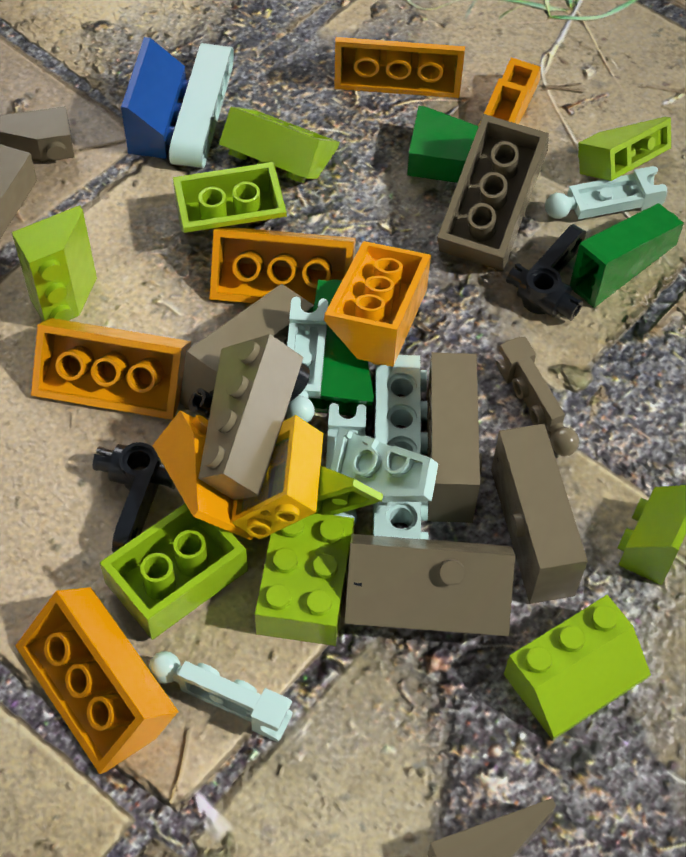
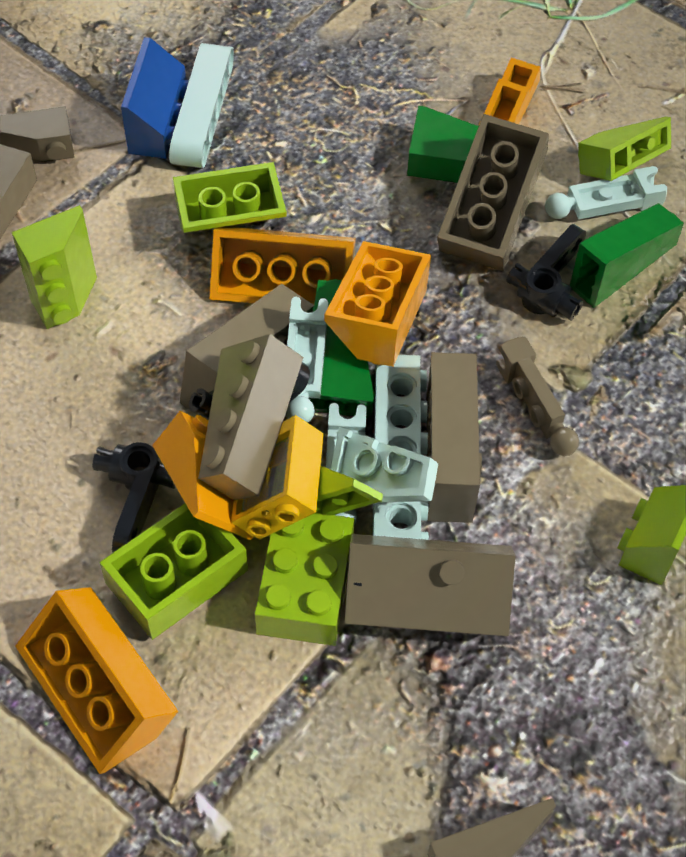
light orange slope [31,318,191,420] -> none
light aqua plate [148,651,293,742] -> none
lime slope [219,106,340,183] -> none
light orange slope [334,37,465,98] -> none
dark tan brick [491,424,588,604] -> none
lime slope [503,594,651,740] -> none

